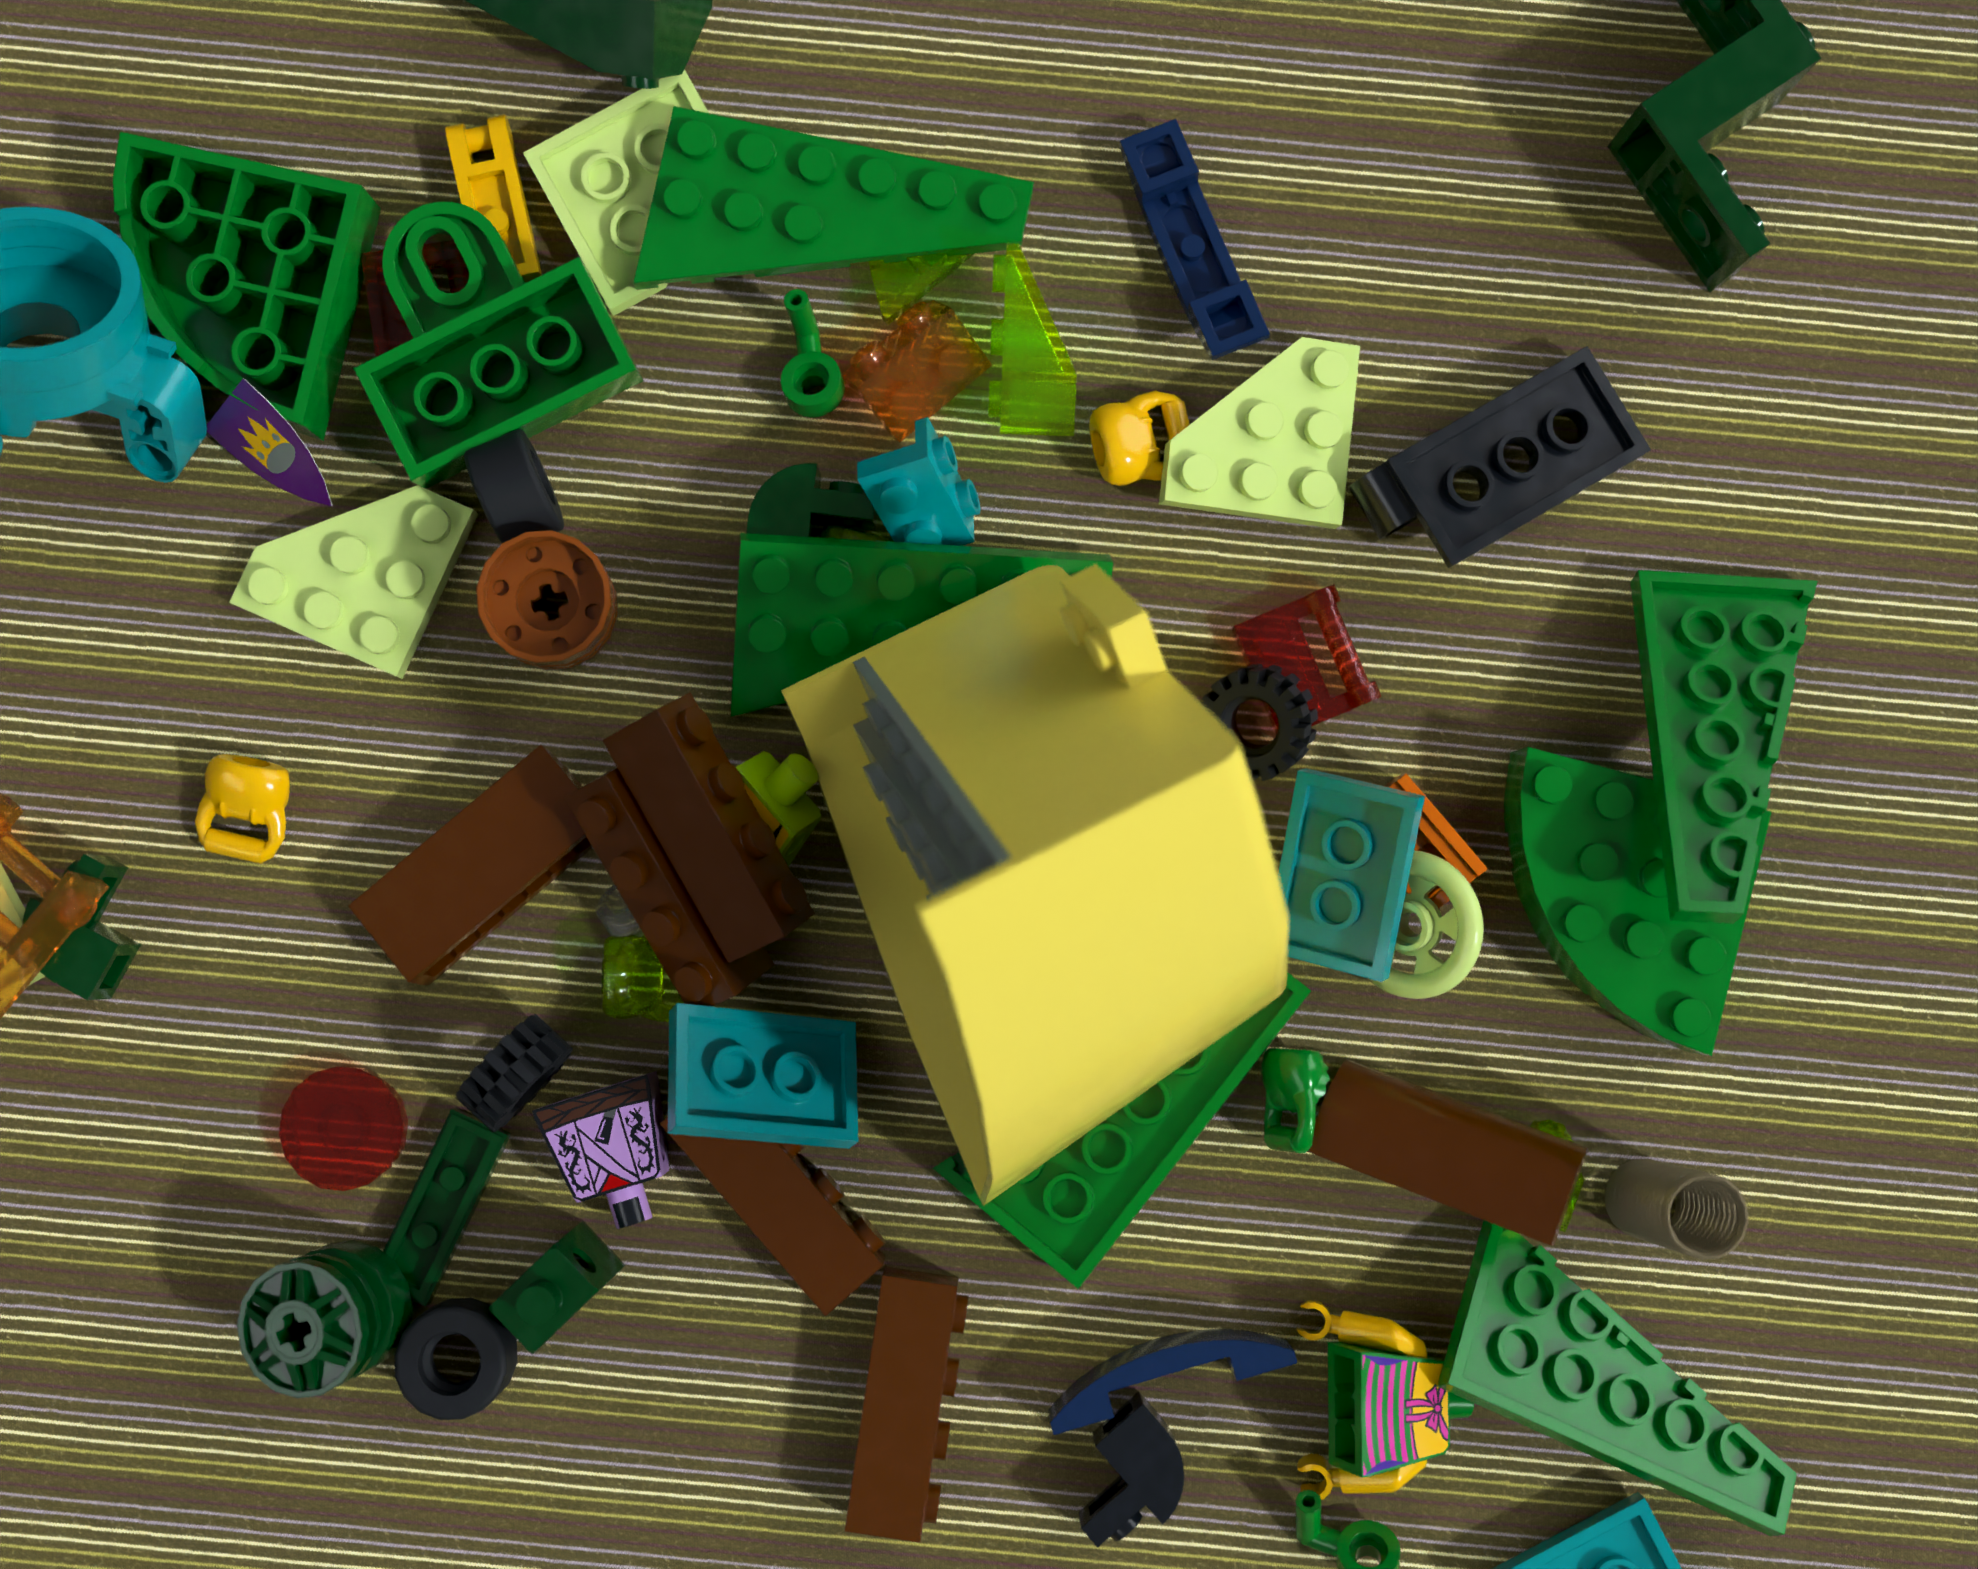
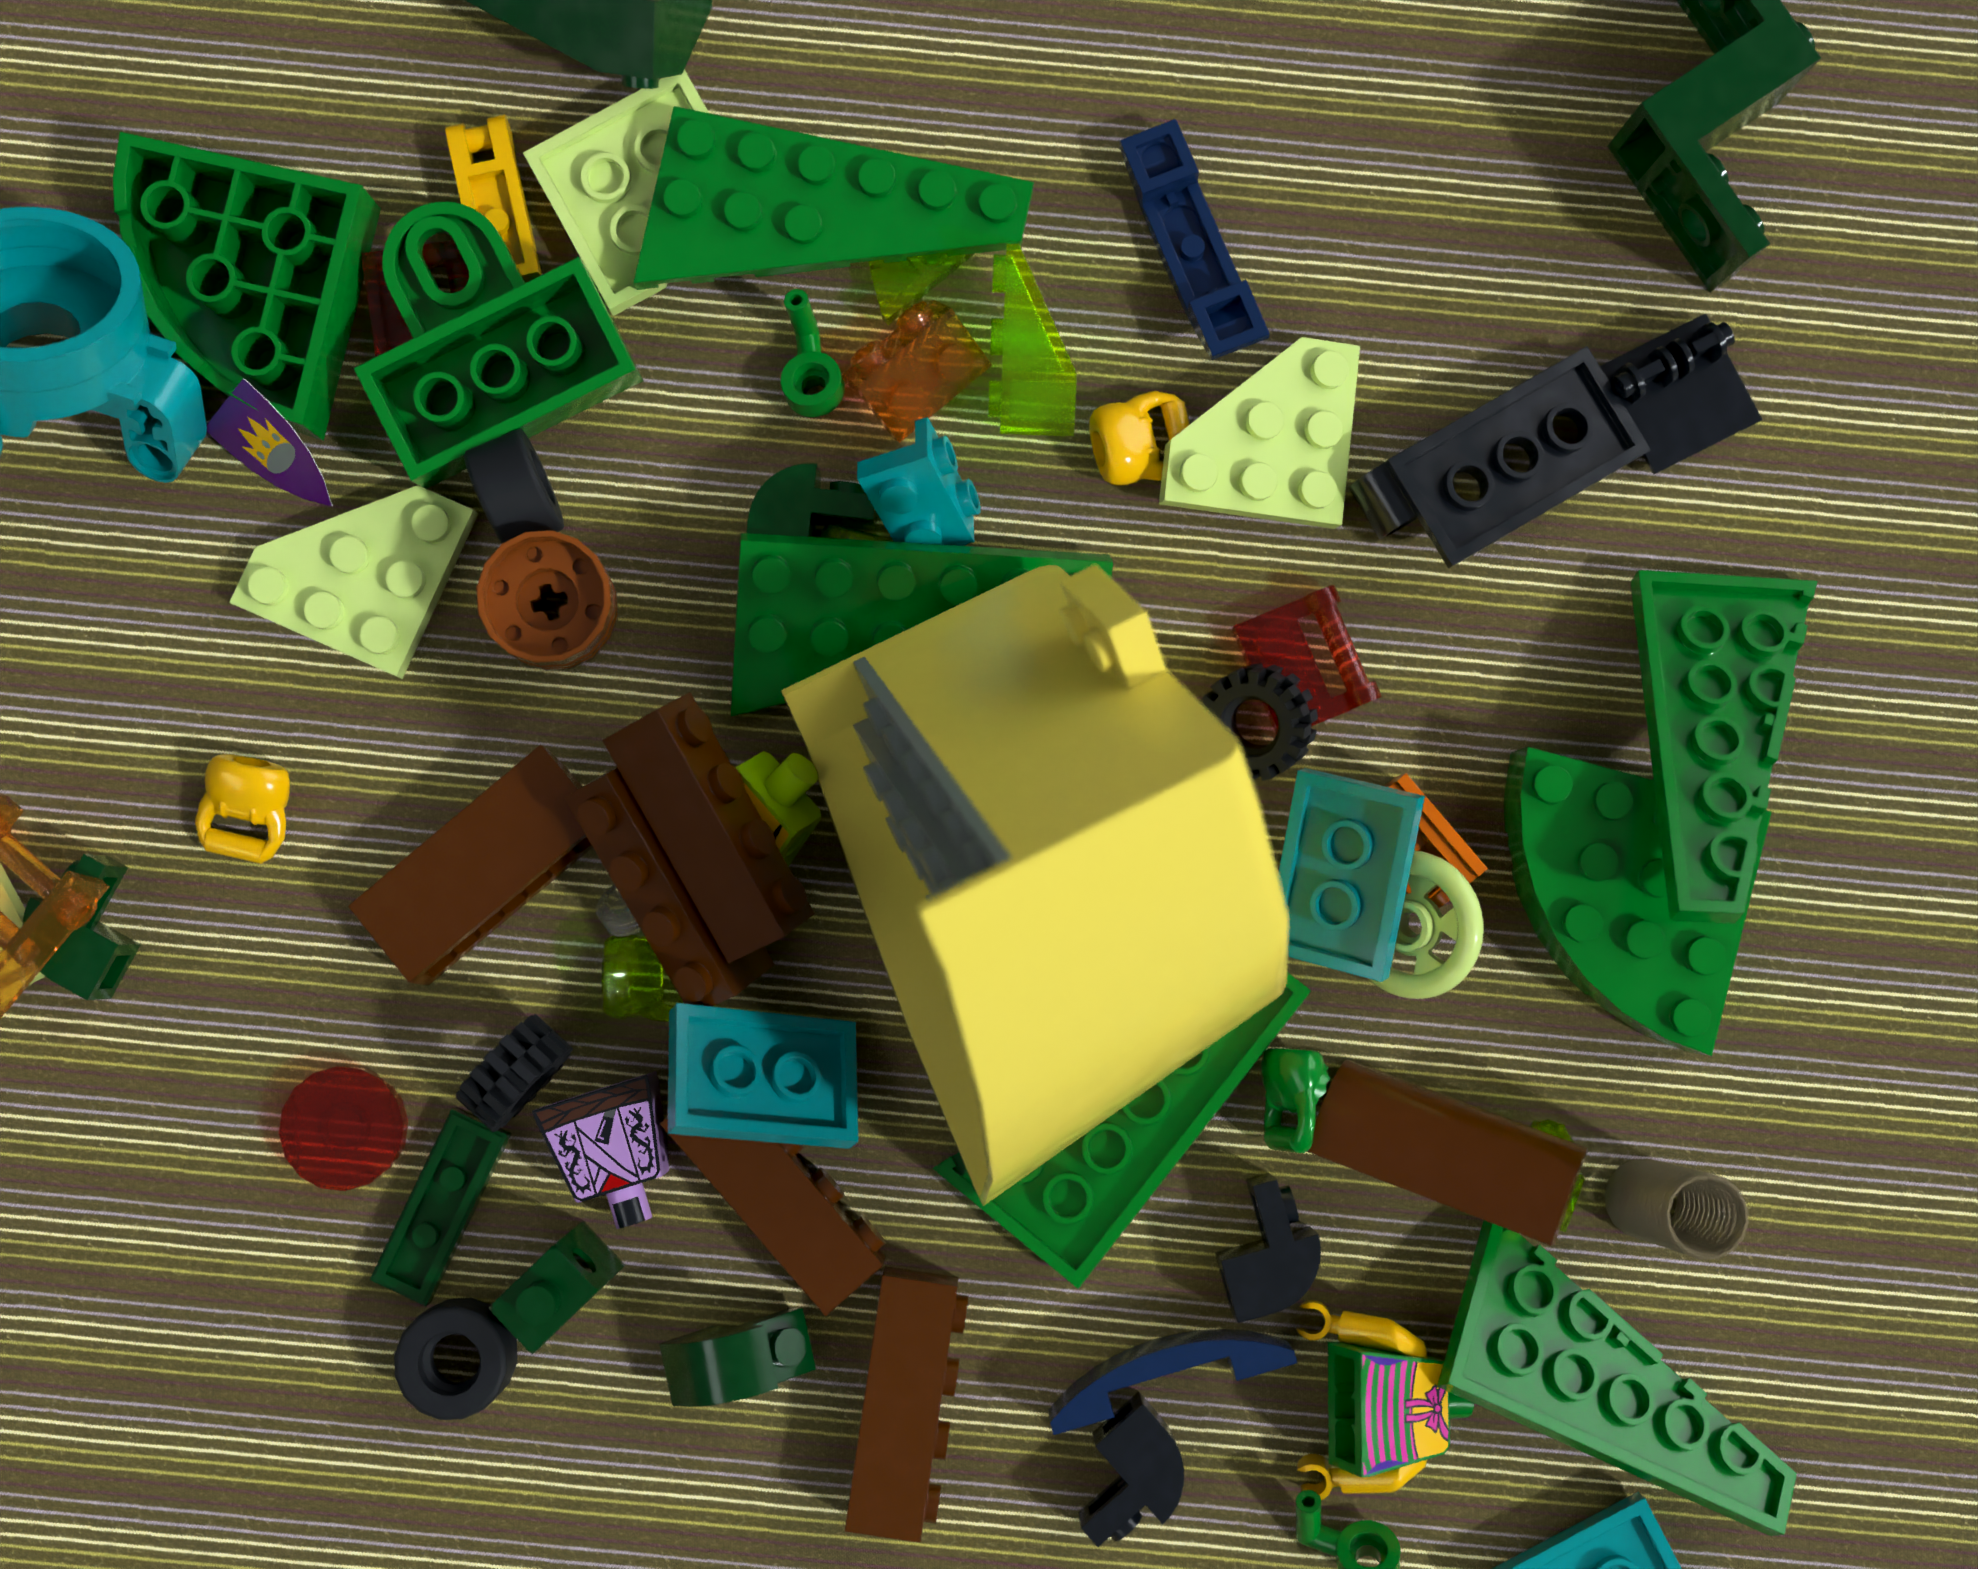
dark green wheel [237,1240,413,1399] -> none
none -> dark green brick [659,1308,816,1407]
none -> black brick [1215,1173,1321,1323]
none -> black hinge [1600,313,1763,475]

